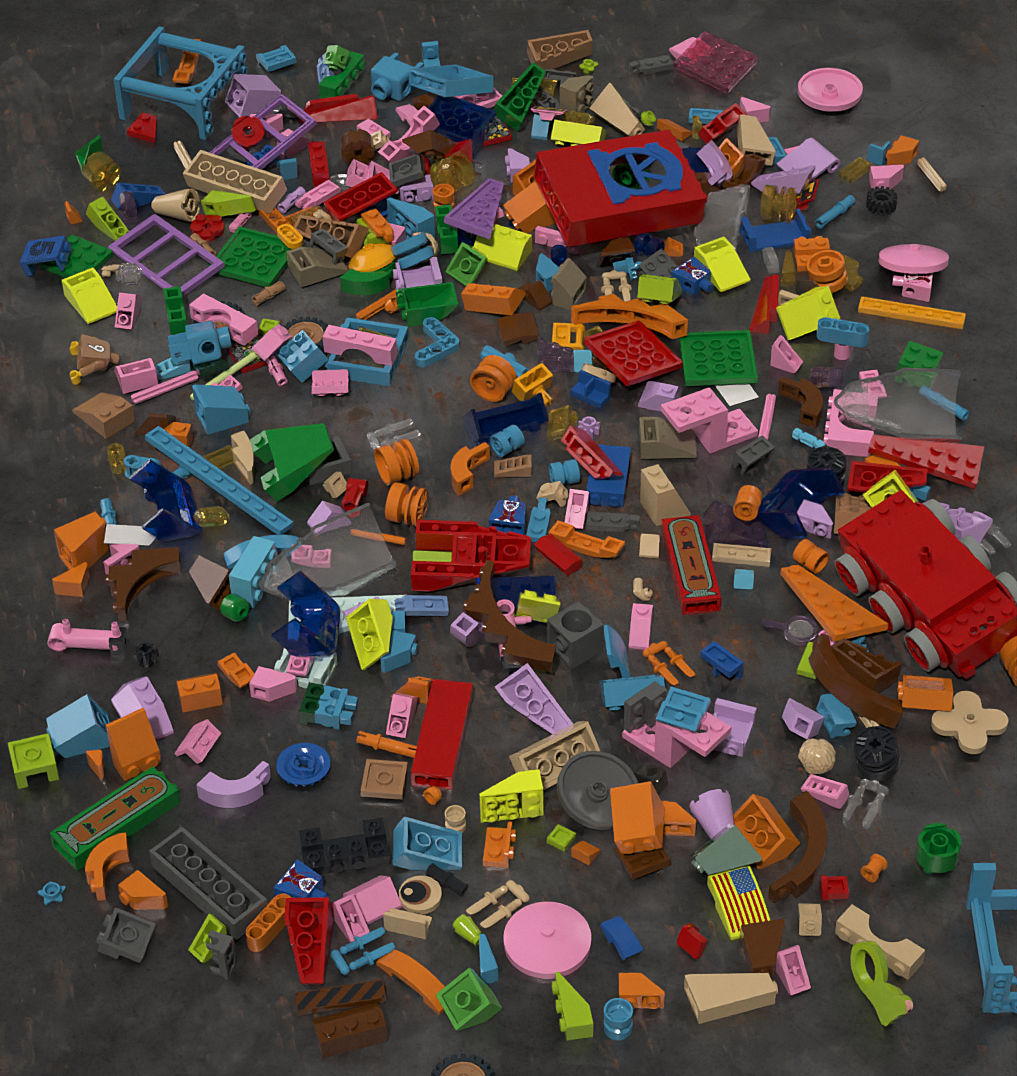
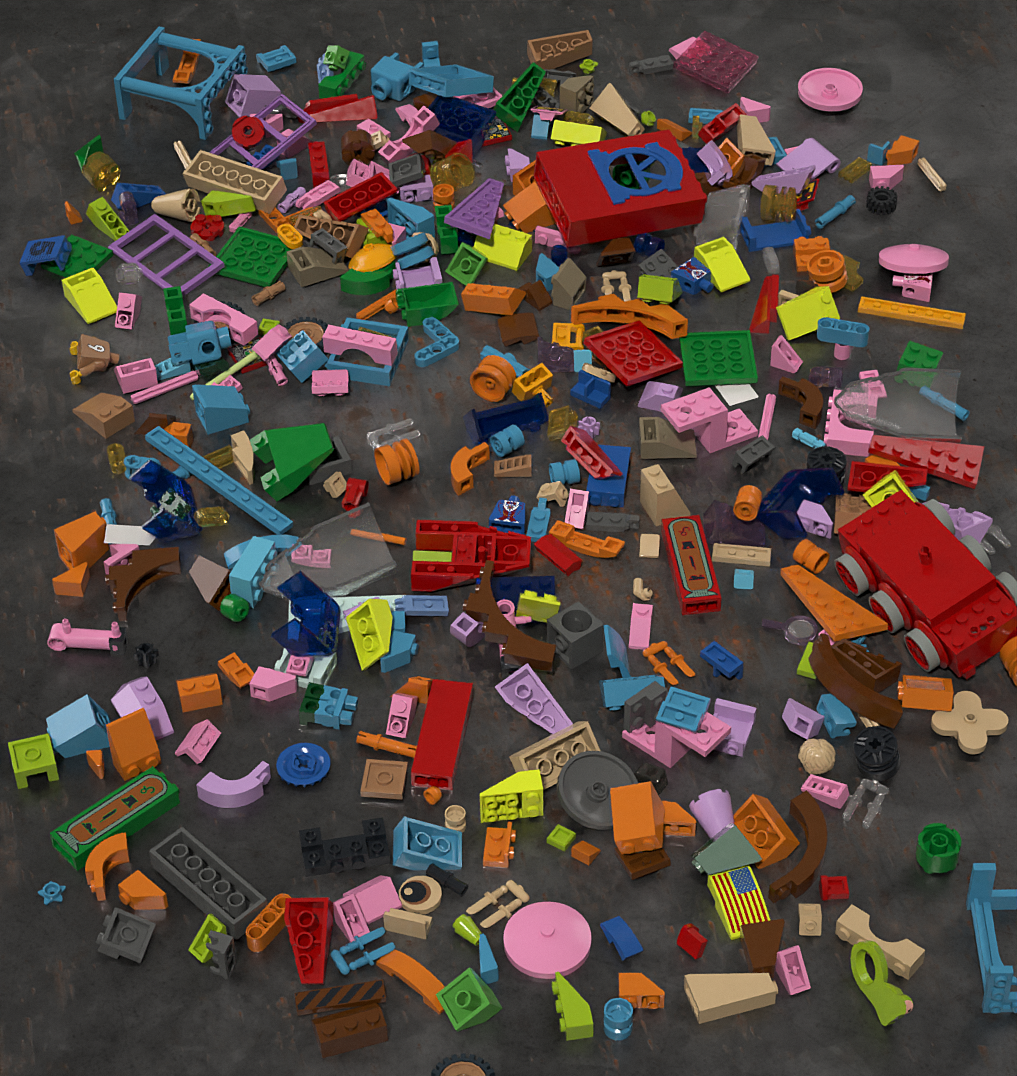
tan arm [101,264,127,278] -> none
red wing [127,112,157,143] -> none
blue torso [274,860,329,898] -> none
lavender slope [307,501,350,535] -> none
orange wheel [385,482,429,527] -> none
dark azure piece [613,257,642,281] -> none
orange slope [662,237,683,257] -> none
clear yellow slope [781,250,796,286] -> none
orange bush [860,854,888,882] -> none
none -> clear green plate [150,487,192,530]

